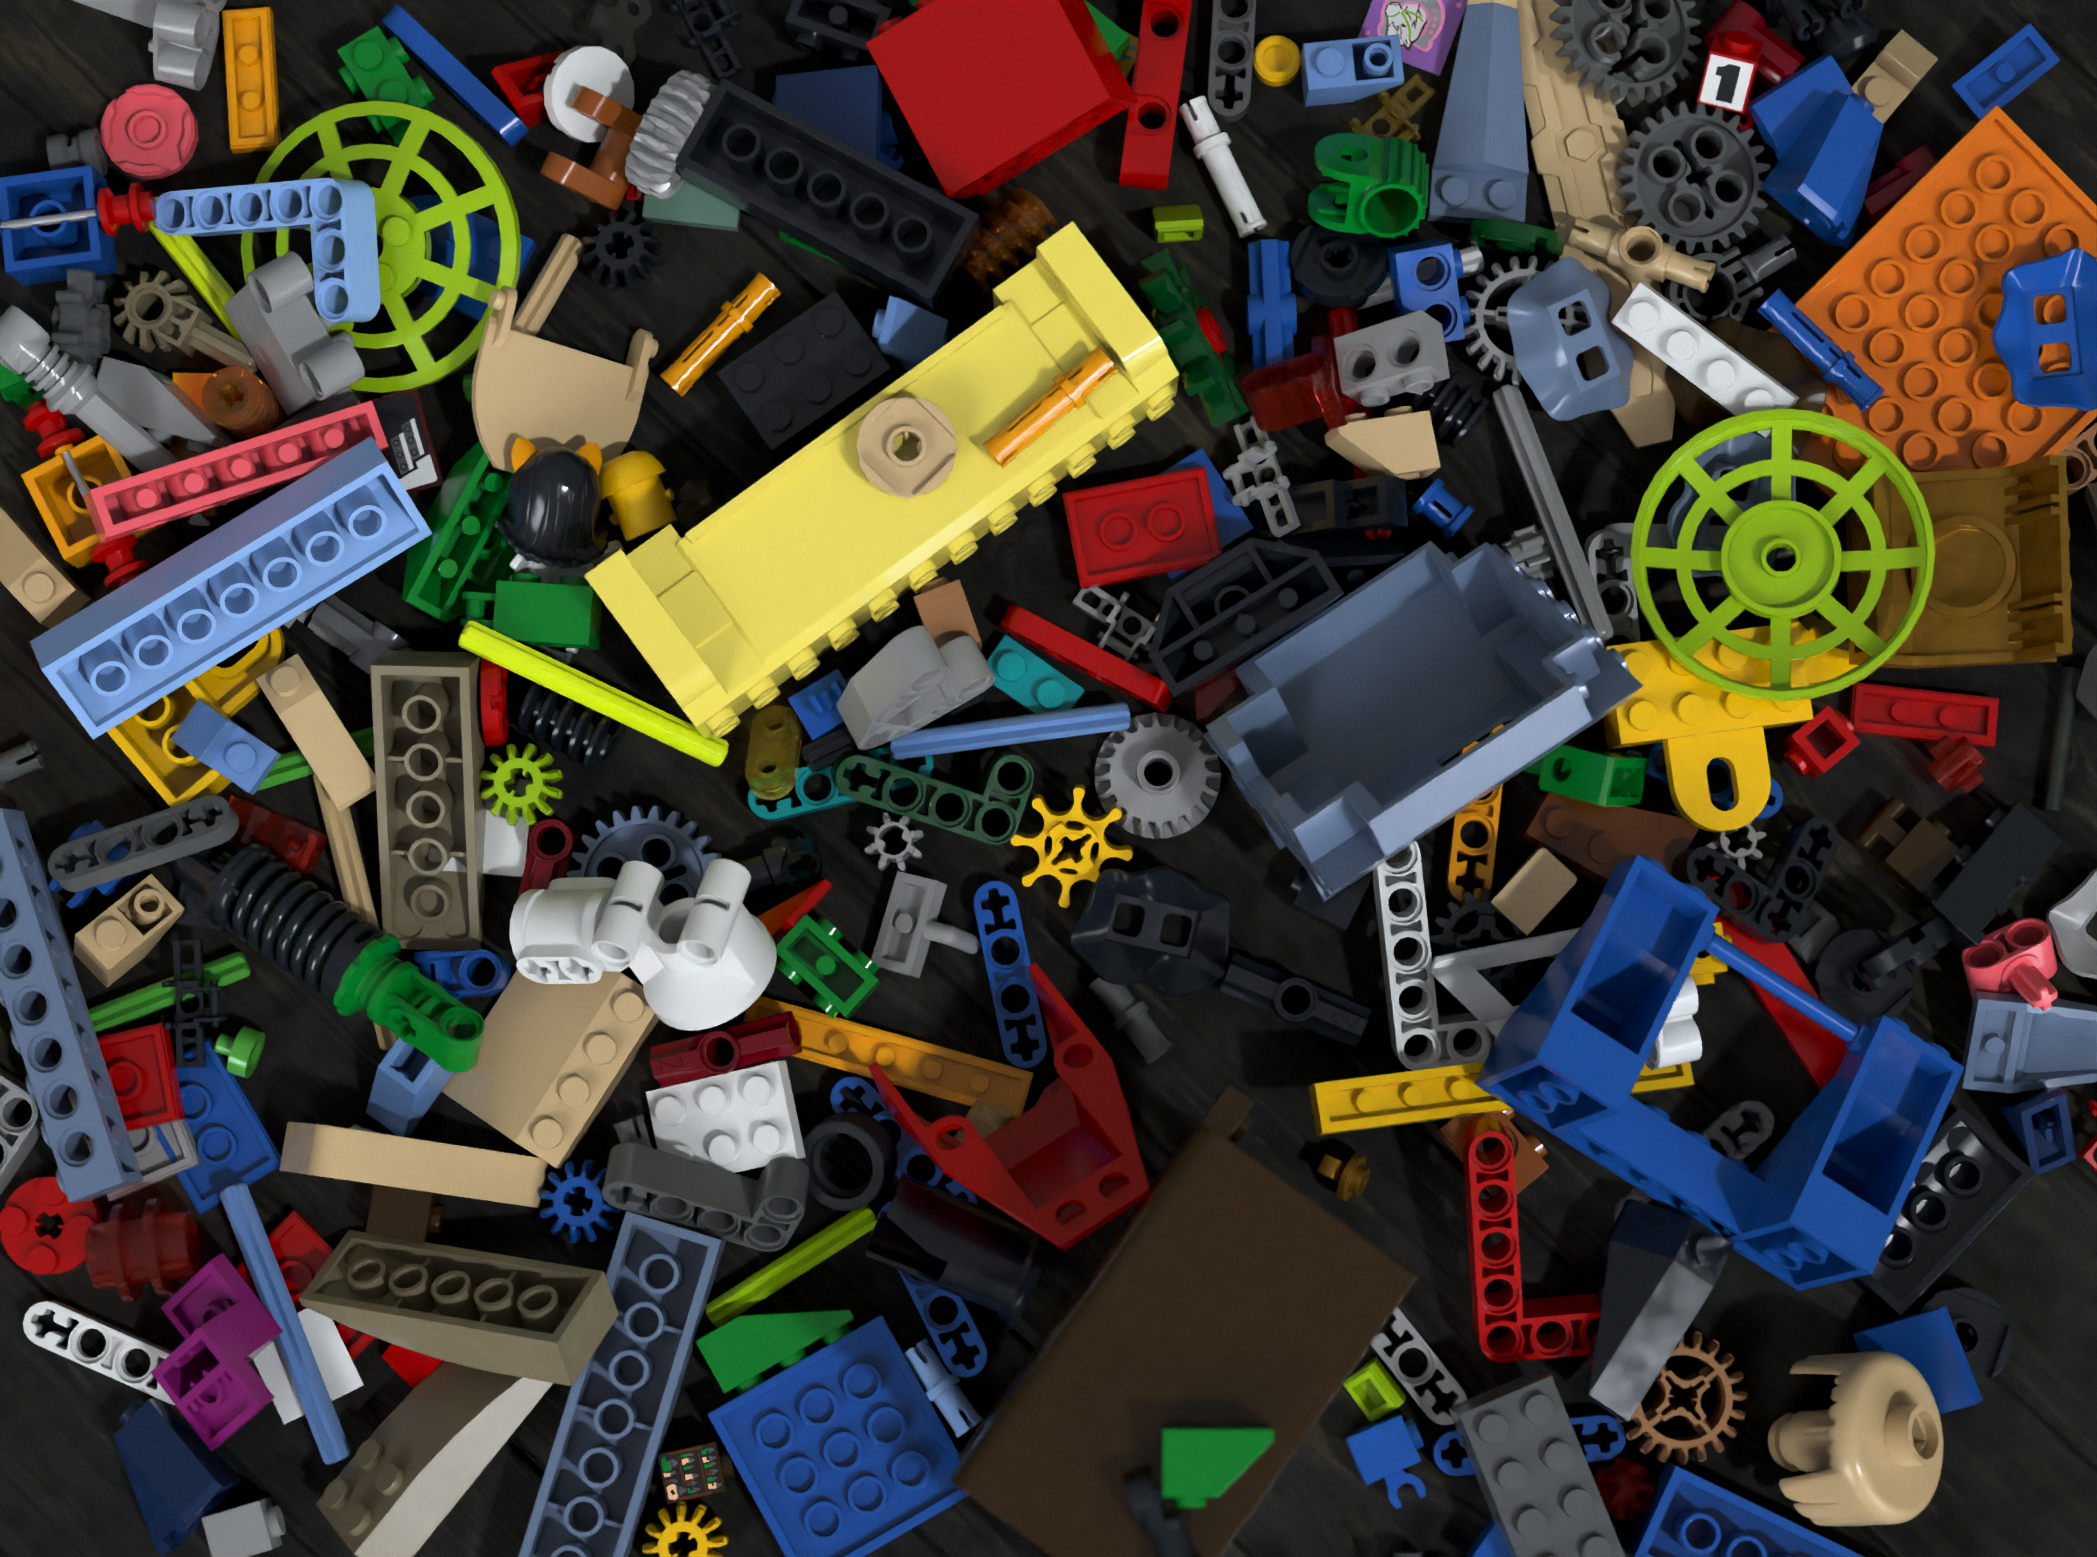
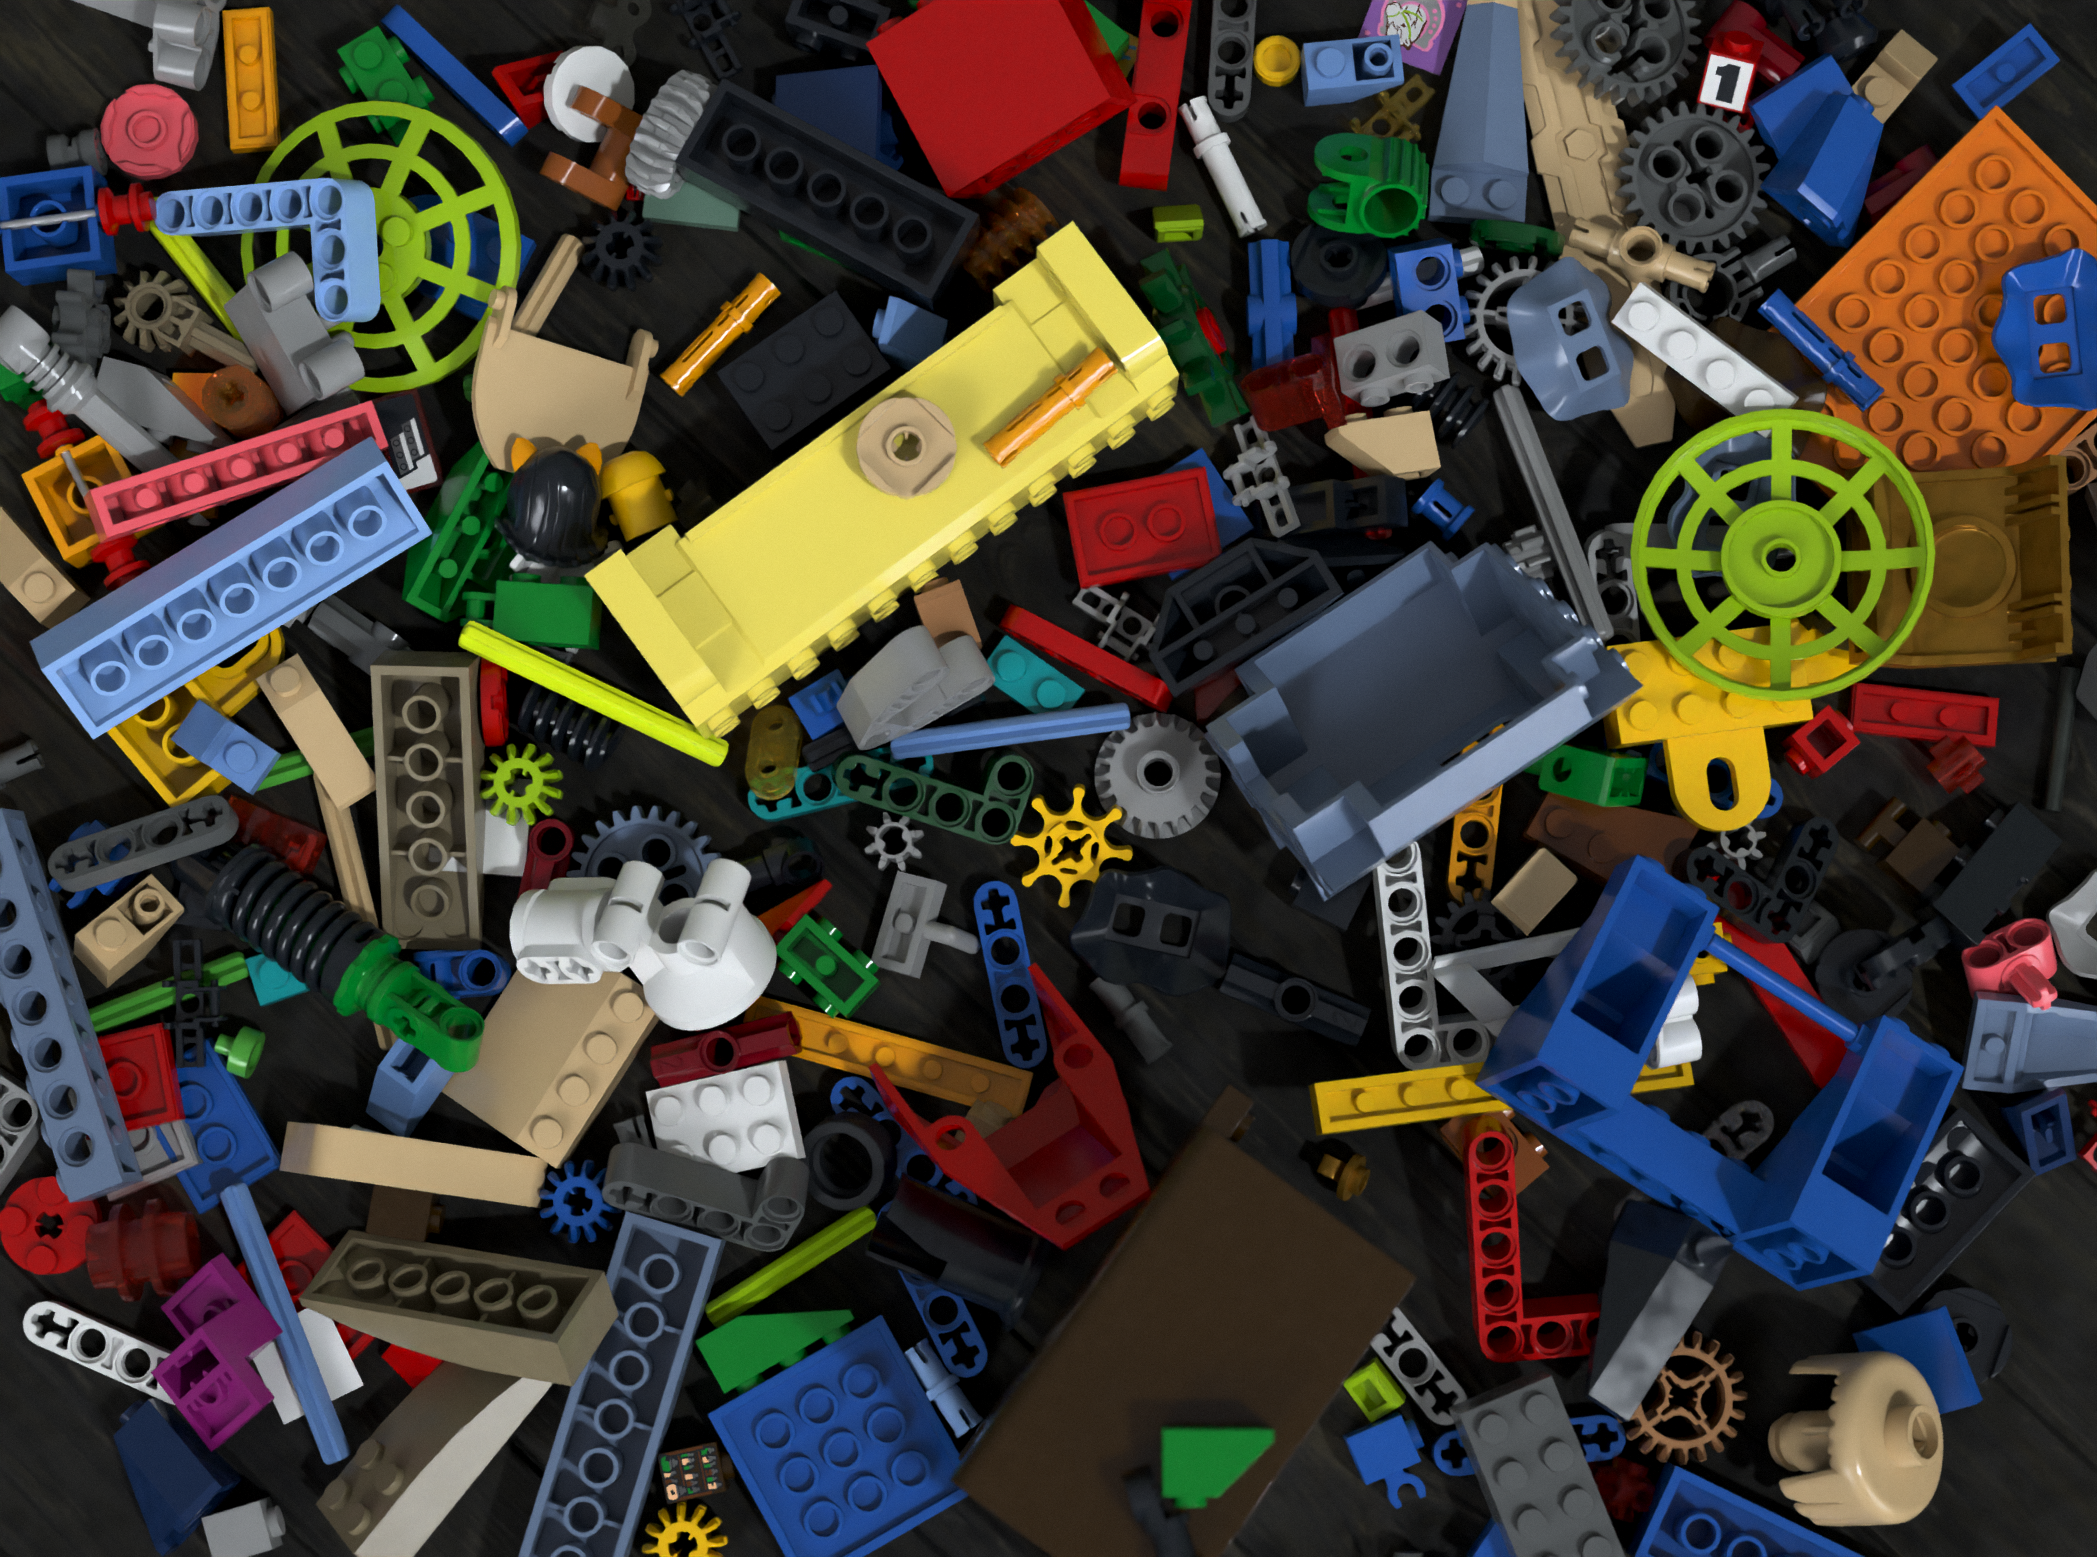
none -> teal plate [245,953,310,1007]

